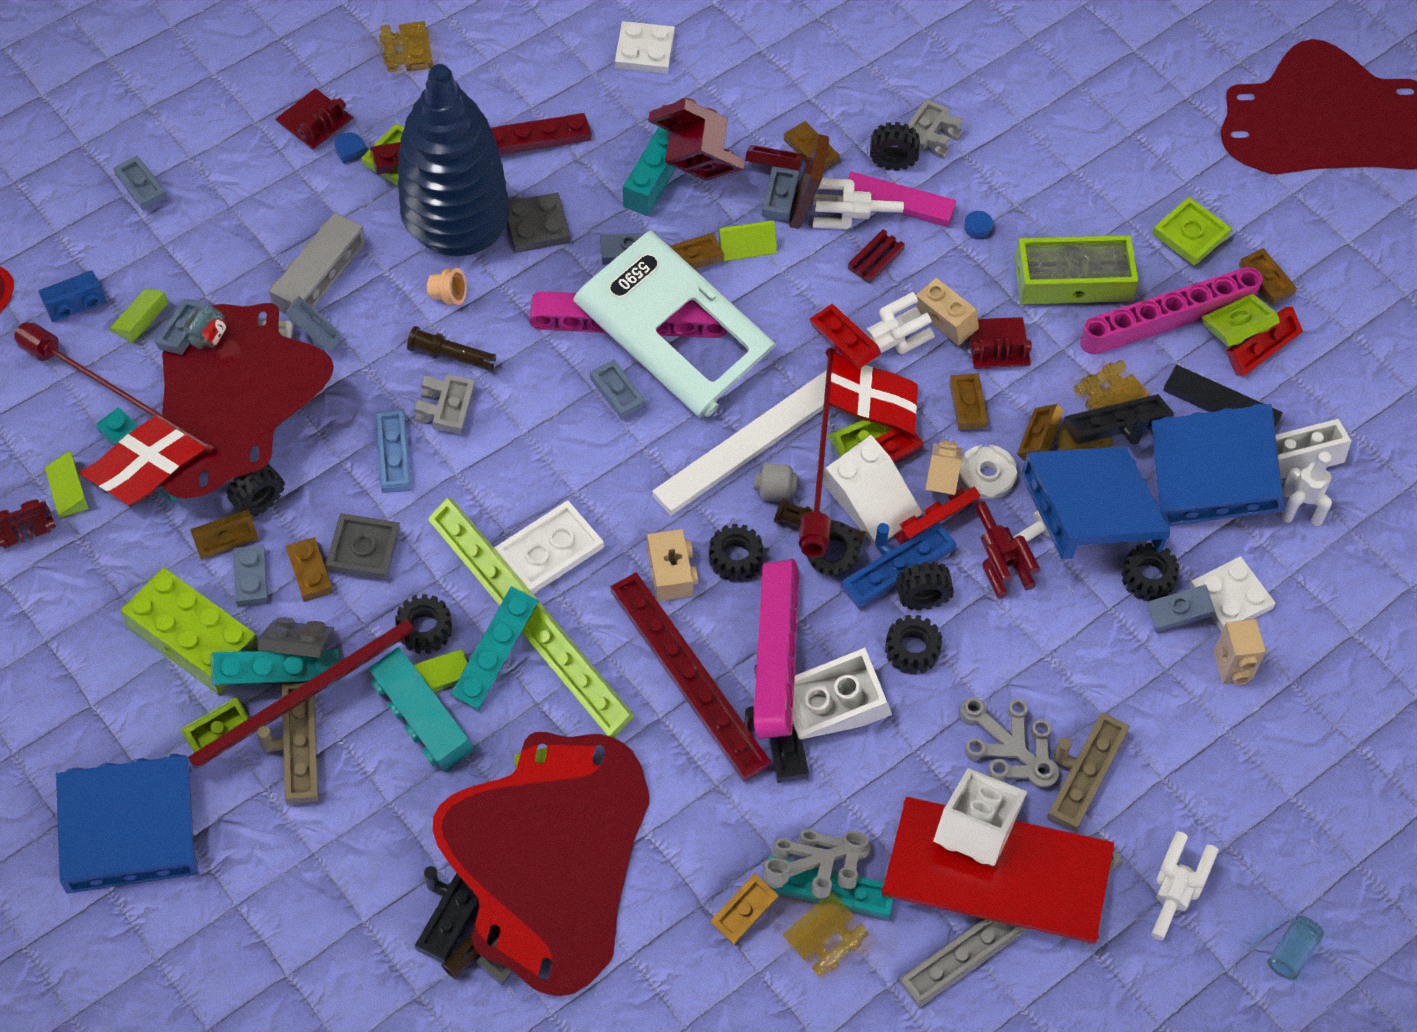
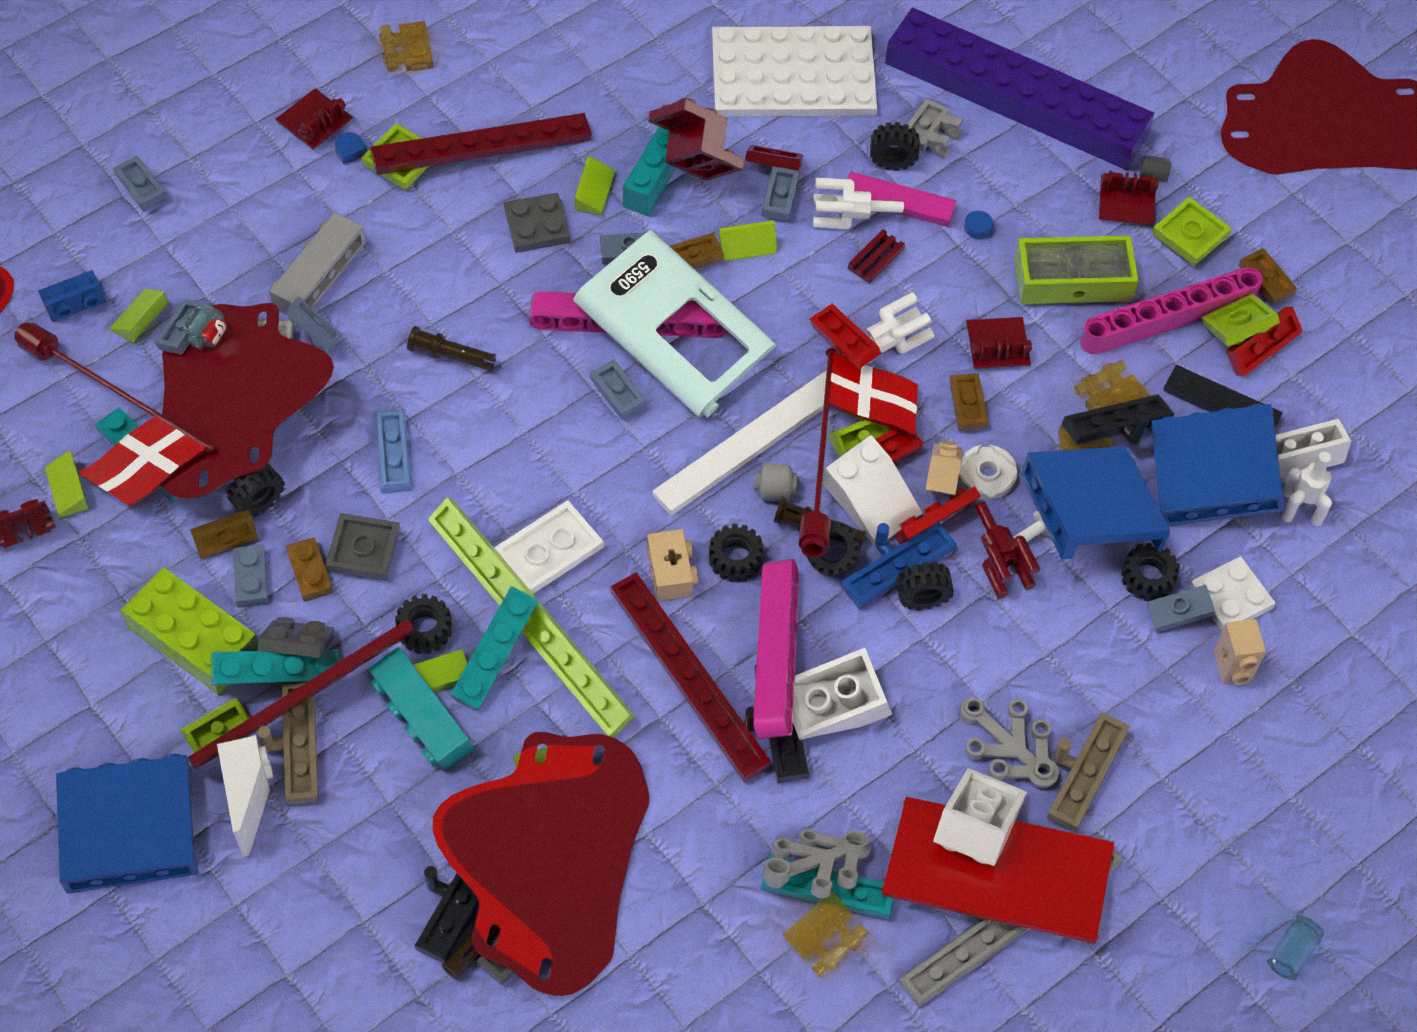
dark blue cone [398,64,509,256] -> none
light grey plate [414,374,475,434] -> none
light nougat piece [427,268,467,305] -> none
white plate [615,21,675,74] -> none
pearl gold plate [710,873,779,945] -> none
pearl gold plate [784,121,840,171] -> none
reddish brown tile [790,134,830,229] -> none
black tyre [885,615,942,675] -> none
tan brick [916,278,979,346] -> none
pearl gold plate [1017,404,1064,461] -> none
white plant [1151,831,1219,941] -> none
none -> white slope [217,735,274,858]
none -> lime slope [575,156,615,216]
none -> white plate [712,26,877,117]
none -> dark purple brick [885,7,1155,171]
none -> dark red hinge [1099,171,1159,226]
none -> dark grey brick [1139,155,1171,183]

